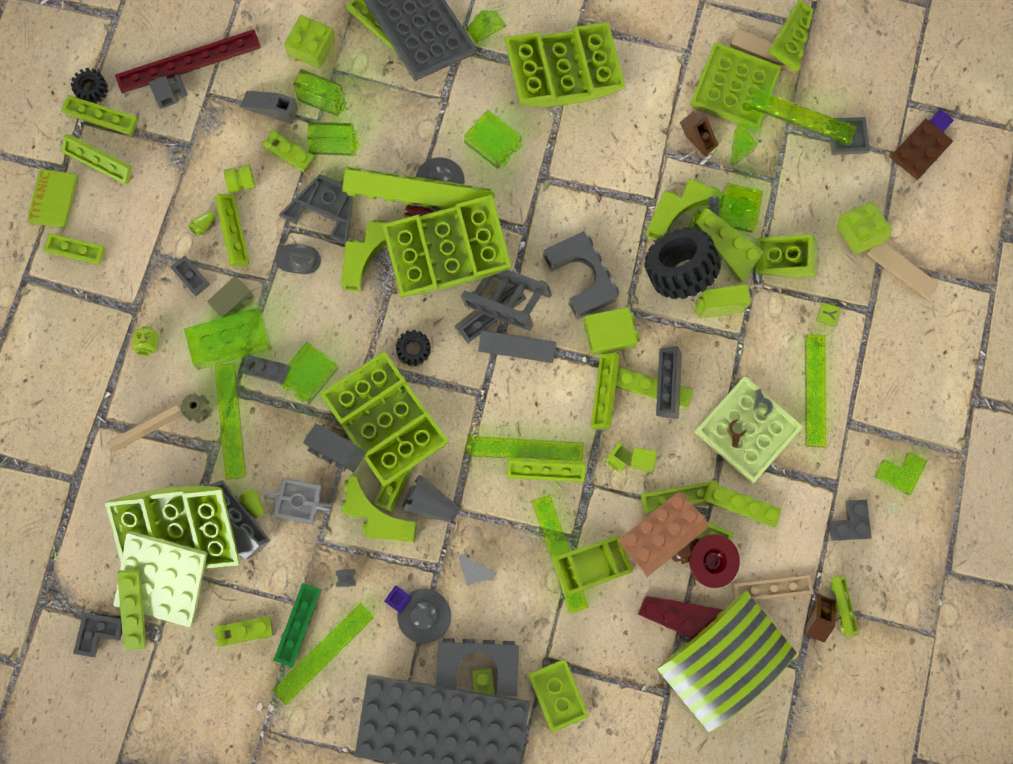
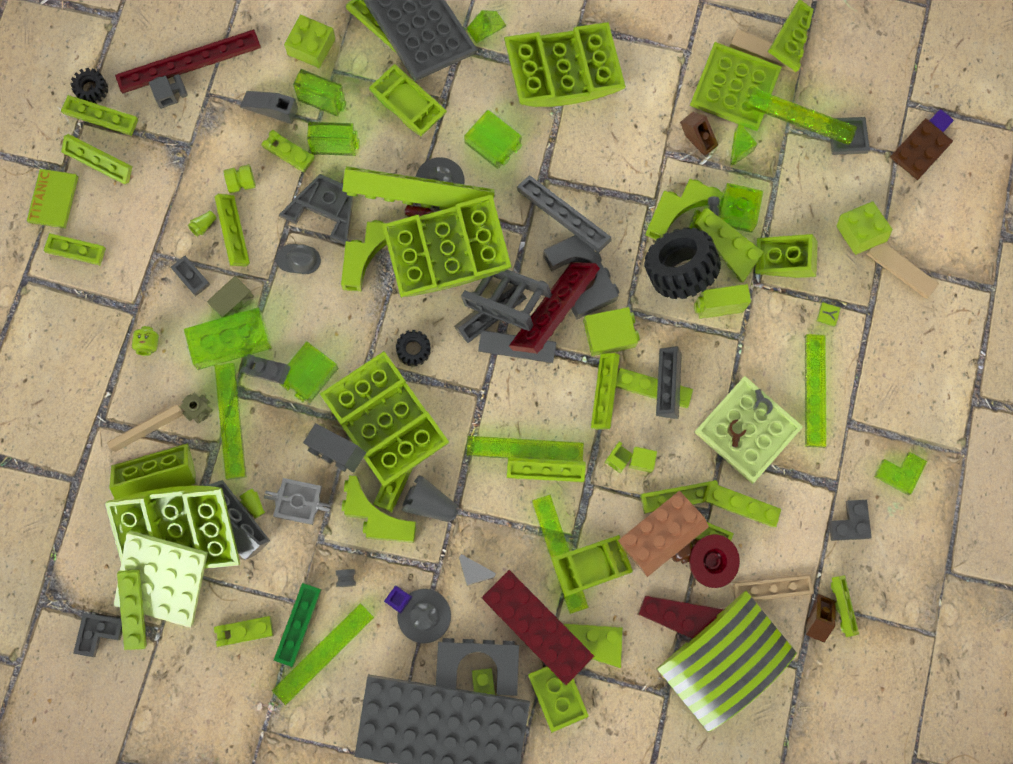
none -> lime slope [109,443,196,499]
none -> lime slope [369,64,447,136]
none -> dark red plate [481,570,595,686]
none -> dark red plate [509,262,600,354]
none -> dark grey plate [517,175,611,253]
none -> lime wing [564,624,623,668]

